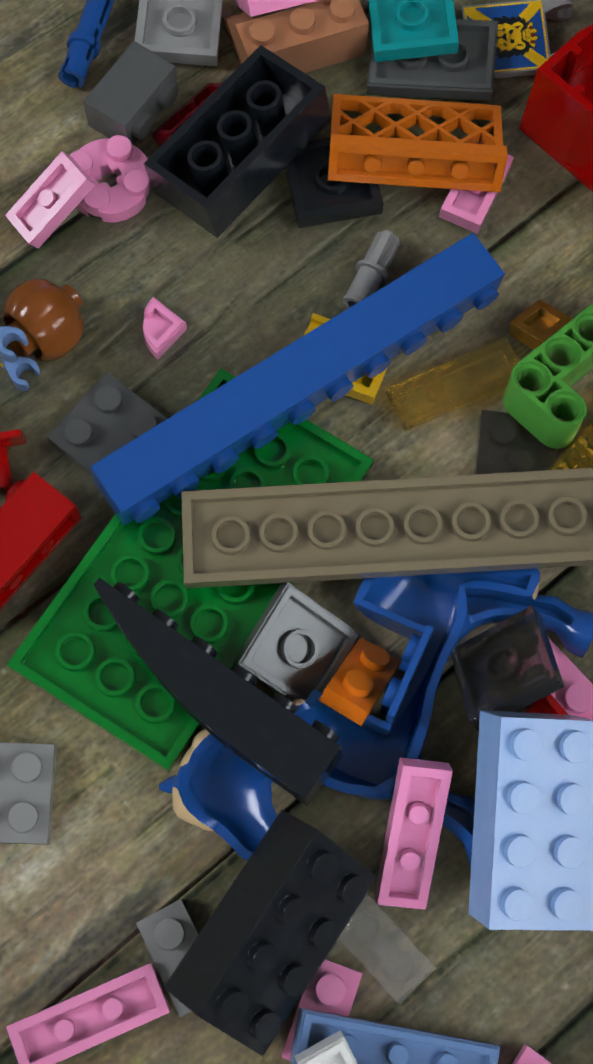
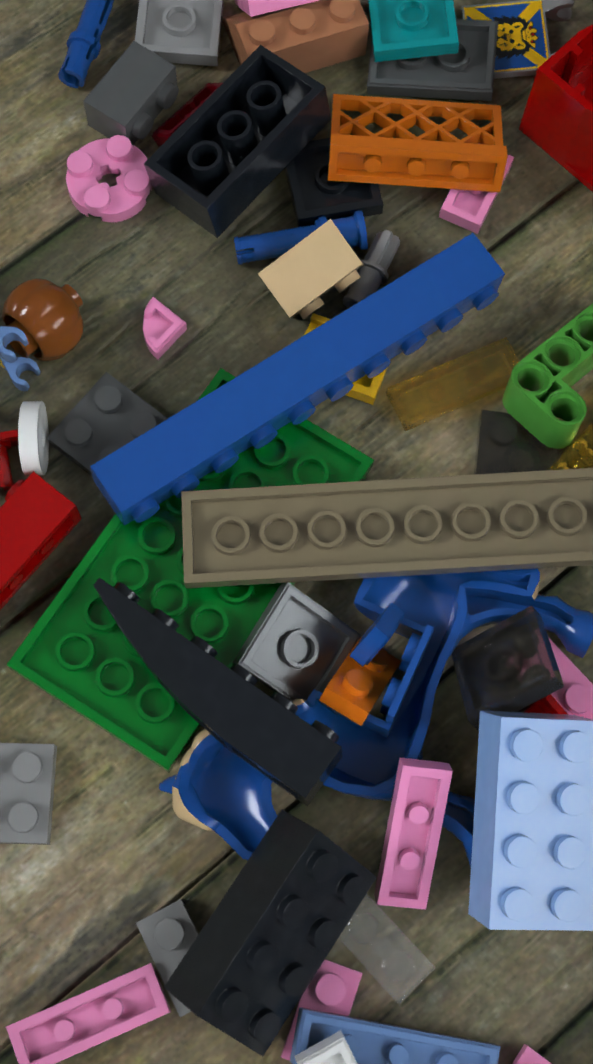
bright pink plate [5,151,96,249] -> none
pearl gold plate [510,299,573,350] -> none
none -> white piece [18,401,49,475]
none -> blue pin [234,210,368,265]
none -> tan piece [258,219,363,320]
none -> blue tile [350,602,405,666]

